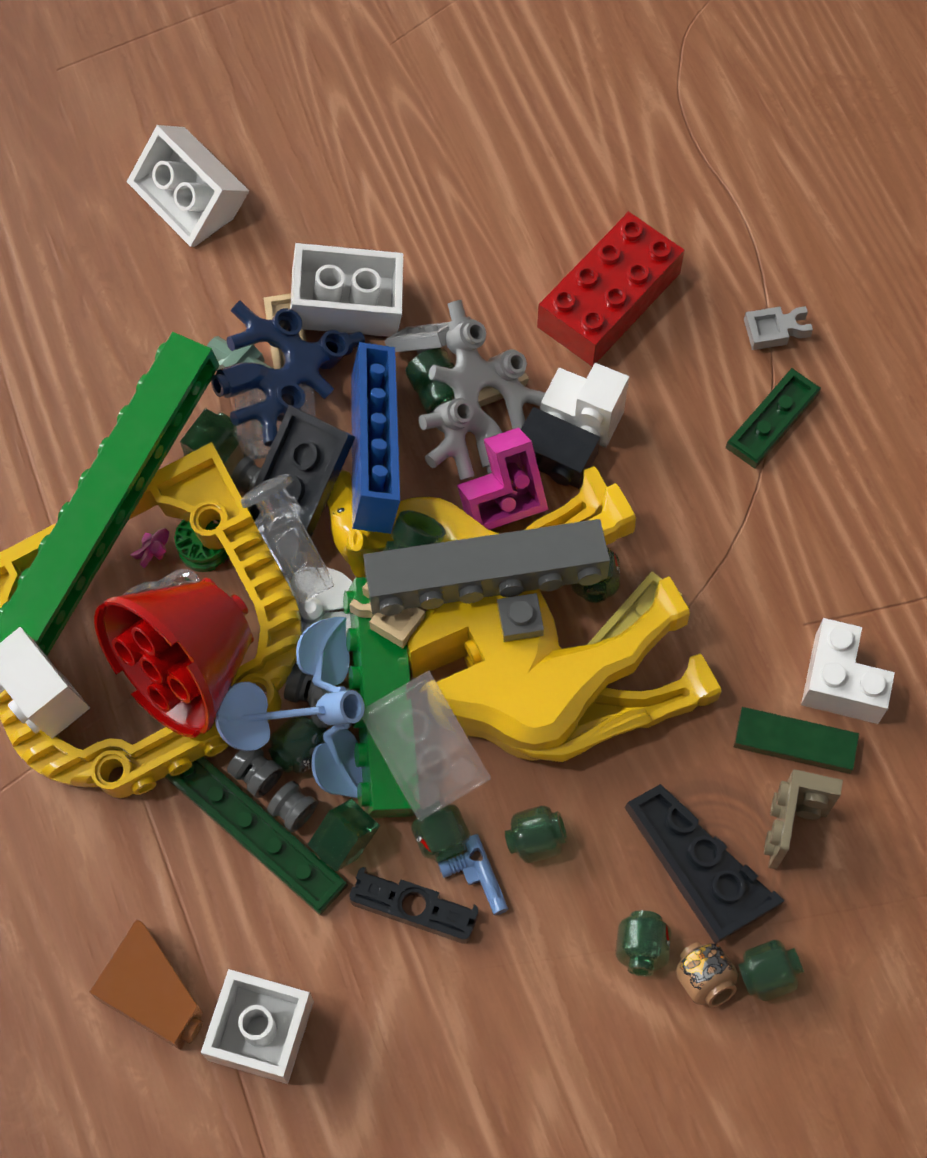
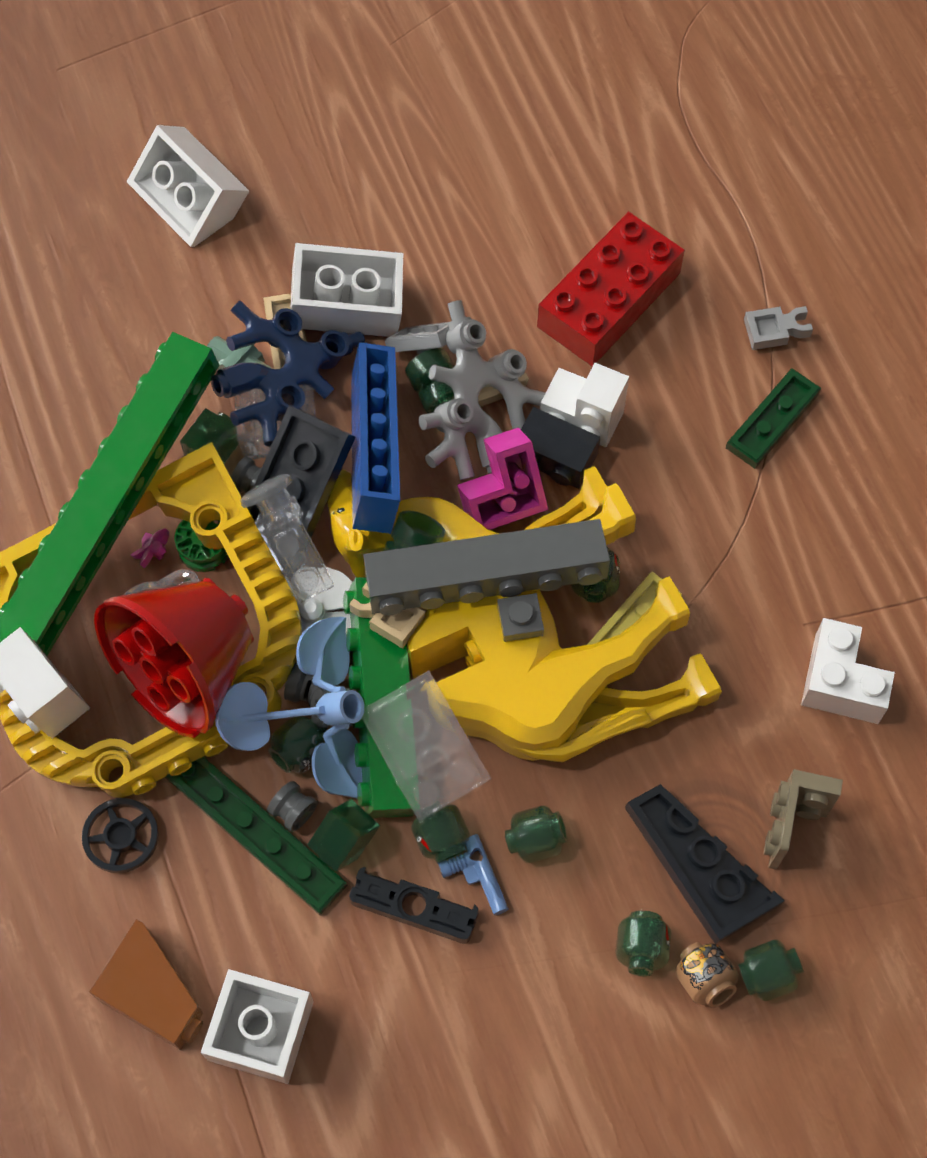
dark grey wheel [227,748,284,798] -> none
dark green tile [733,707,859,774] -> none
none -> black wheel [82,798,159,873]

